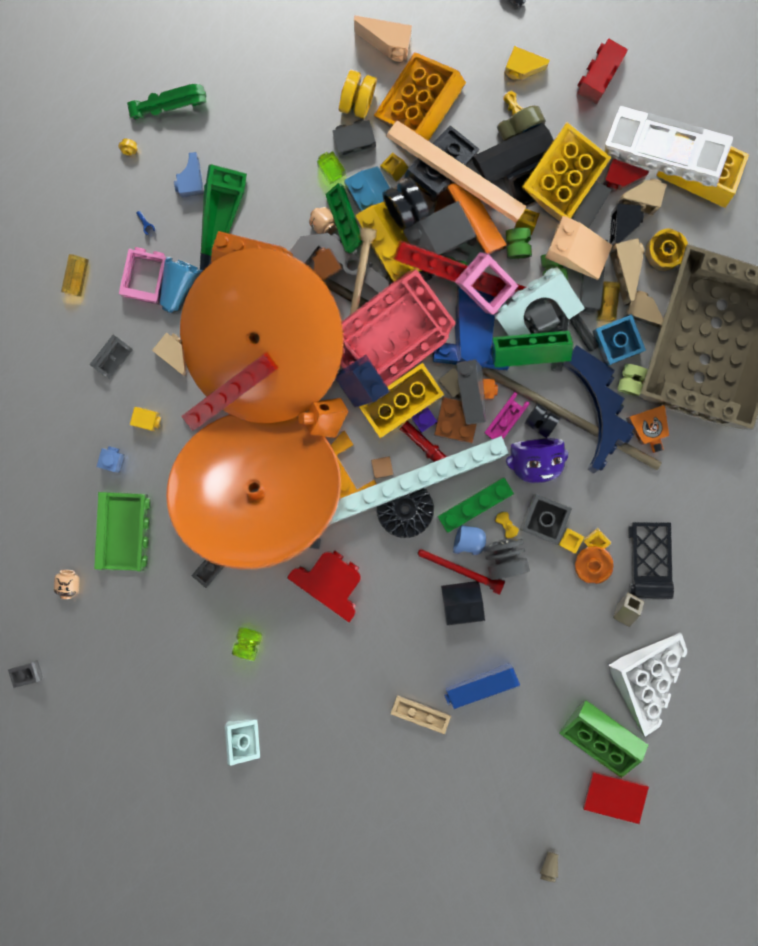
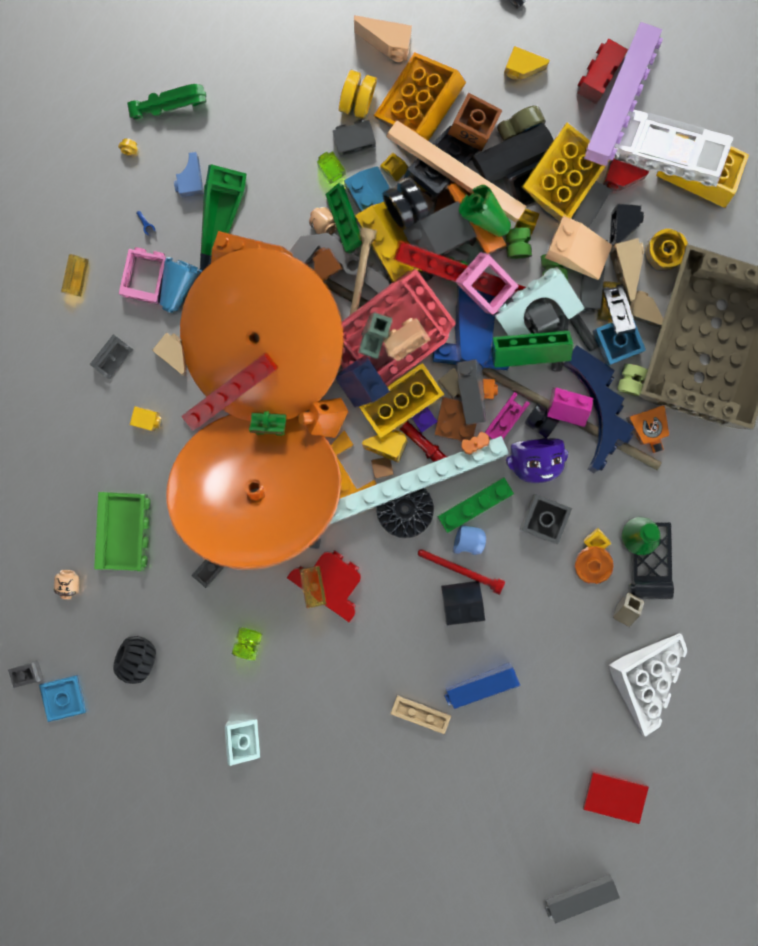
medium blue brick [96,446,125,473] -> none
dark grey wheel [484,538,530,580] -> none
yellow piece [494,511,519,538] -> none
yellow piece [503,91,524,115] -> none
dark tan cone [539,852,559,882] -> none
yellow plate [558,528,584,554] -> none
bright green slope [559,700,648,778] -> none
tan slope [616,179,666,215] -> none
none -> dark azure tile [39,675,86,722]
none -> black wheel [113,636,156,684]
none -> green hips [249,411,287,436]
none -> clear yellow brick [299,566,326,608]
none -> sand green brick [358,313,393,359]
none -> yellow slope [362,430,408,463]
none -> light nougat slope [383,318,431,361]
none -> dark orange brick [448,92,503,151]
none -> green cone [459,185,511,237]
none -> orange piece [461,431,490,455]
none -> dark grey brick [545,875,620,924]
none -> dark pink slope [547,387,593,427]
none -> lavender brick [585,22,663,166]
none -> plate [603,284,636,336]
none -> green cone [621,517,661,555]

